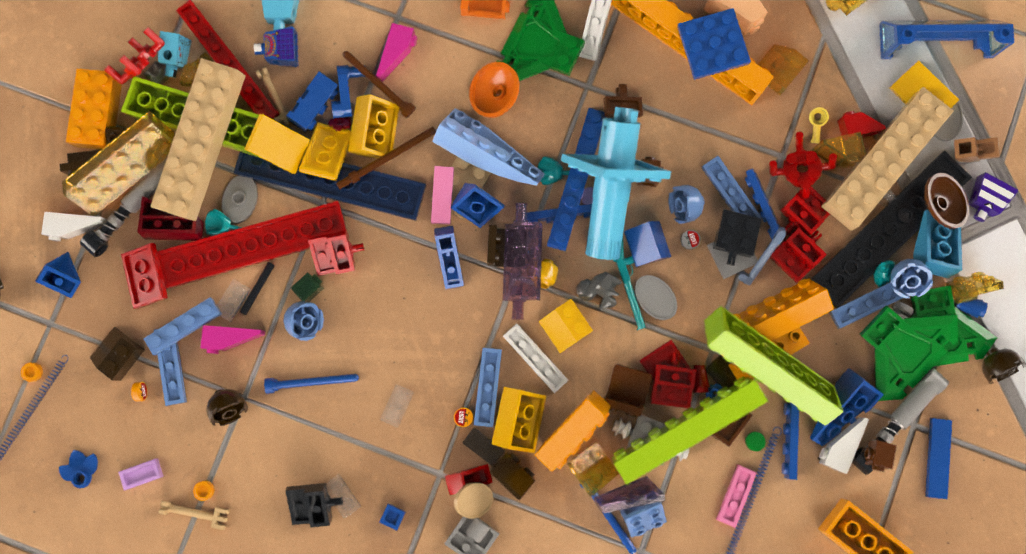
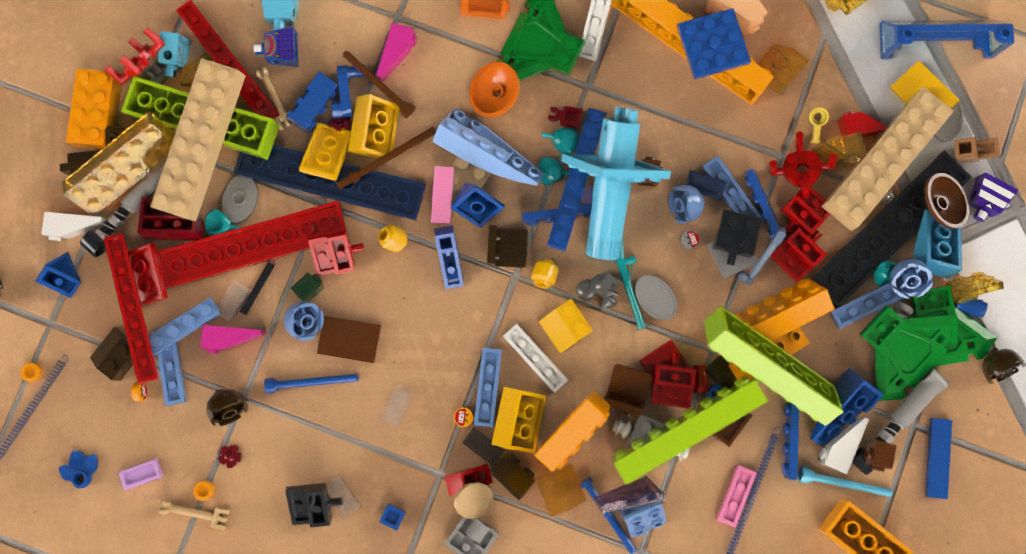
yellow tile [244,114,310,174] -> none
plate [503,203,543,320] -> none
clear yellow plate [567,441,619,497] -> none
reddish brown plate [604,84,643,118] -> none
blue slope [624,221,671,267] -> none
green tile [745,432,766,451] -> none
none -> red plate [103,233,159,385]
none -> dark red plant [218,445,242,469]
none -> reddish brown tile [317,316,381,363]
none -> yellow head [378,225,407,252]
none -> clear yellow slope [536,463,586,518]
none -> teal piece [541,127,579,154]
none -> dark red plate [548,106,583,129]
none -> dark blue tile [685,170,727,200]
none -> medium azure piece [798,466,893,497]

